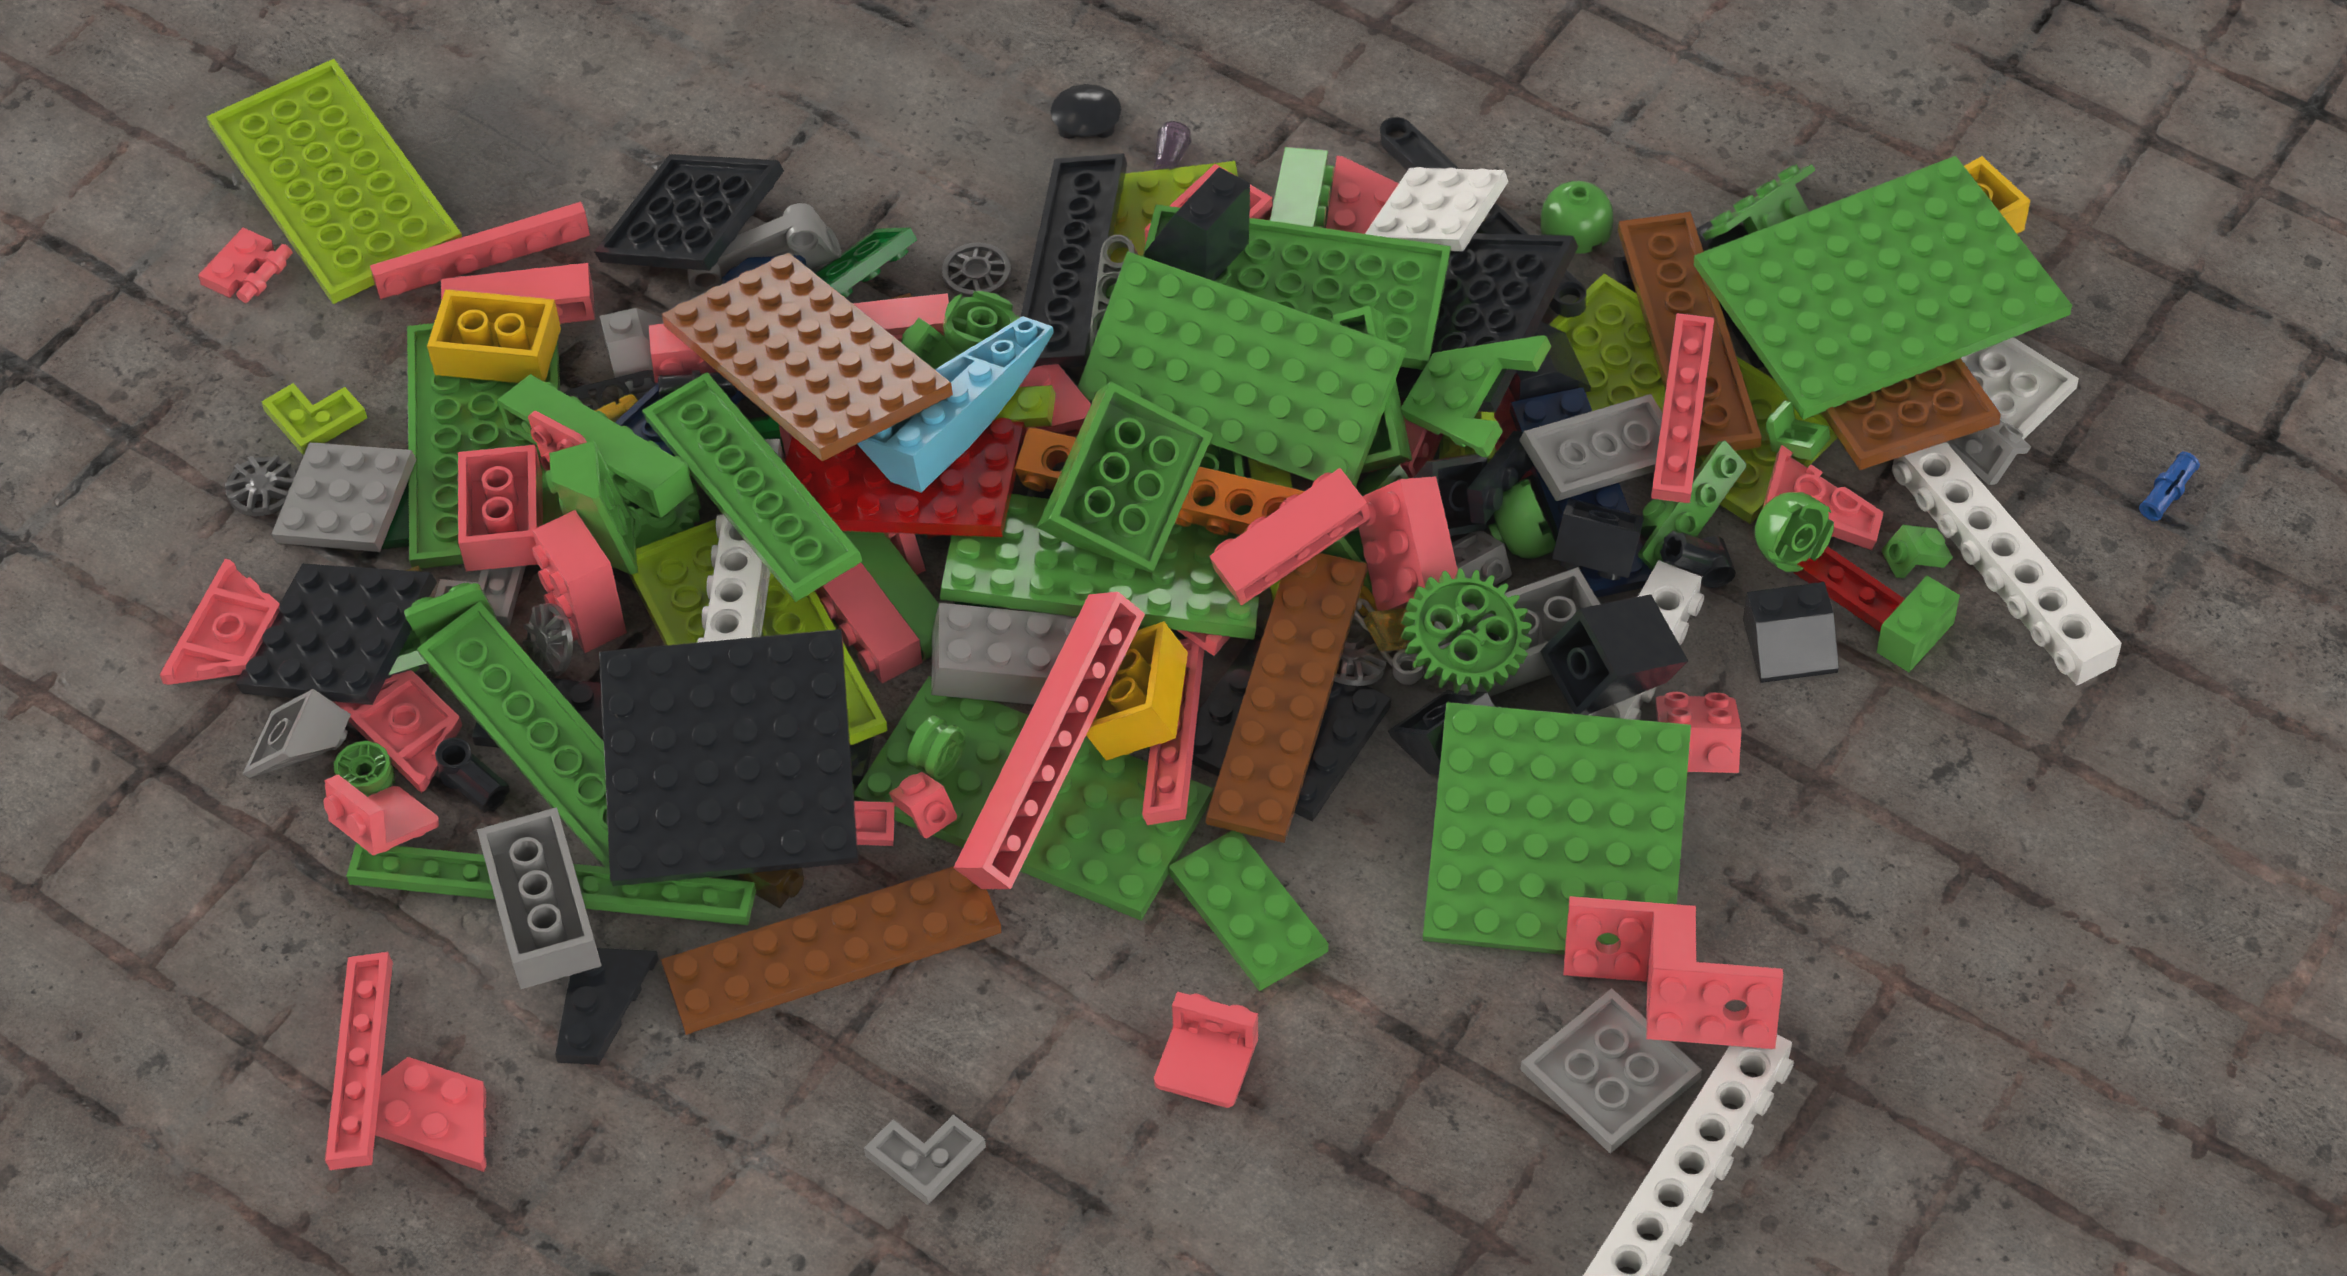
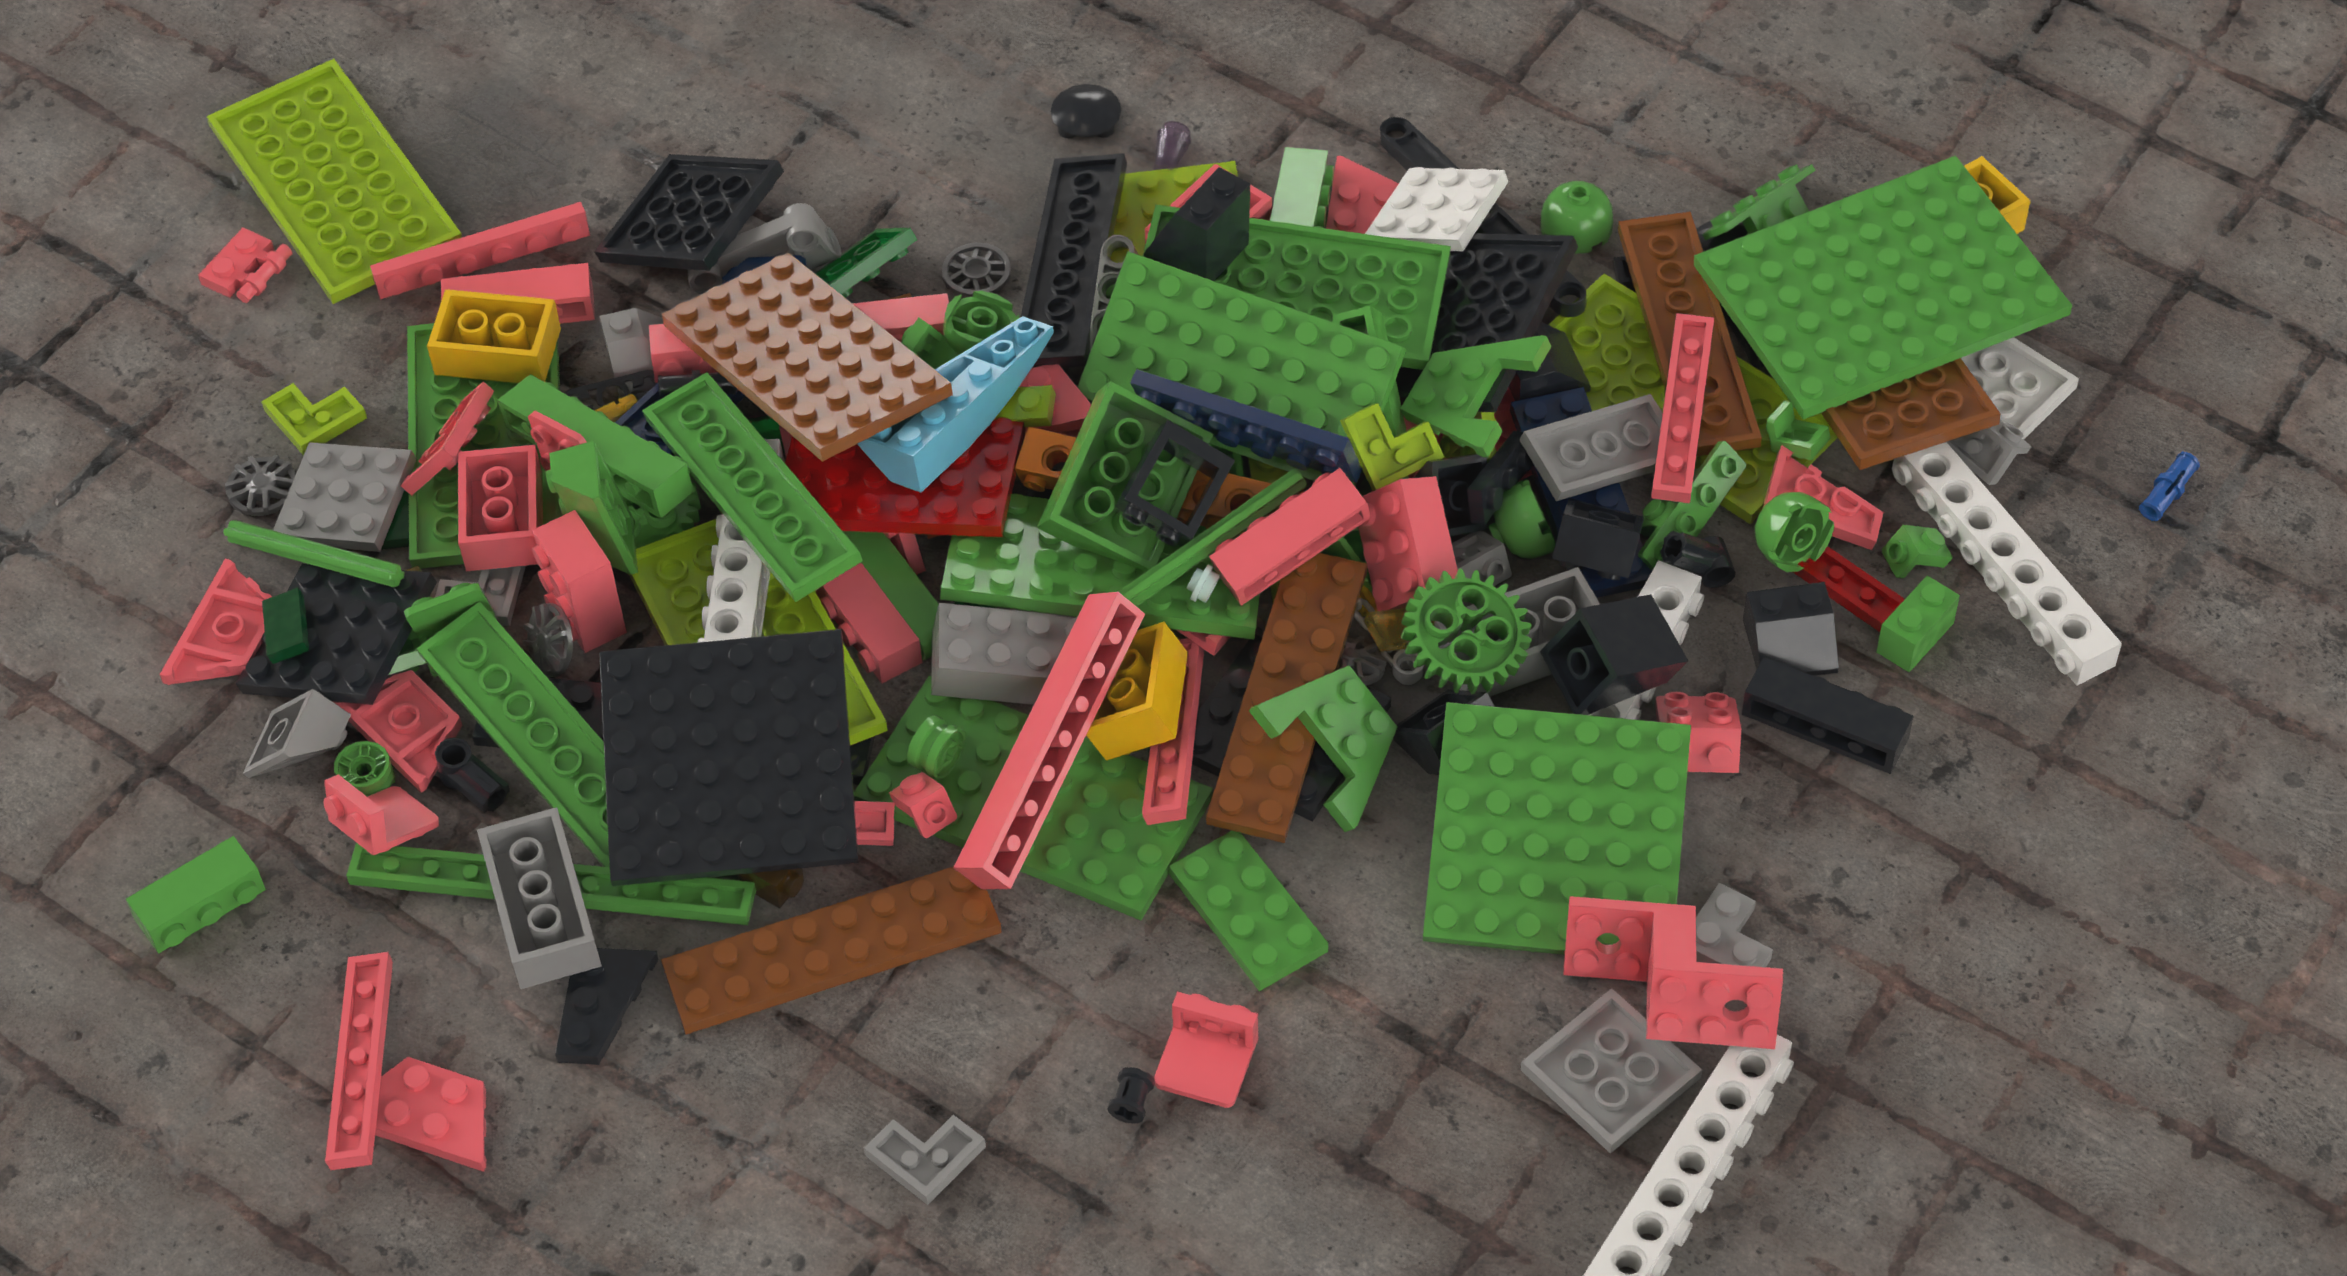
none -> bright green brick [126,836,266,954]
none -> bright green axle [223,520,405,587]
none -> dark green tile [262,588,309,664]
none -> coral wing [400,381,494,495]
none -> black bush [1107,1067,1155,1124]
none -> black window [1115,420,1235,547]
none -> bright green axle [1118,469,1307,607]
none -> dark blue plate [1130,369,1362,483]
none -> light aqua plate [1187,564,1220,603]
none -> bright green wing [1249,665,1397,832]
none -> lime plate [1340,403,1445,491]
none -> light grey plate [1696,883,1773,967]
none -> black brick [1741,657,1914,774]

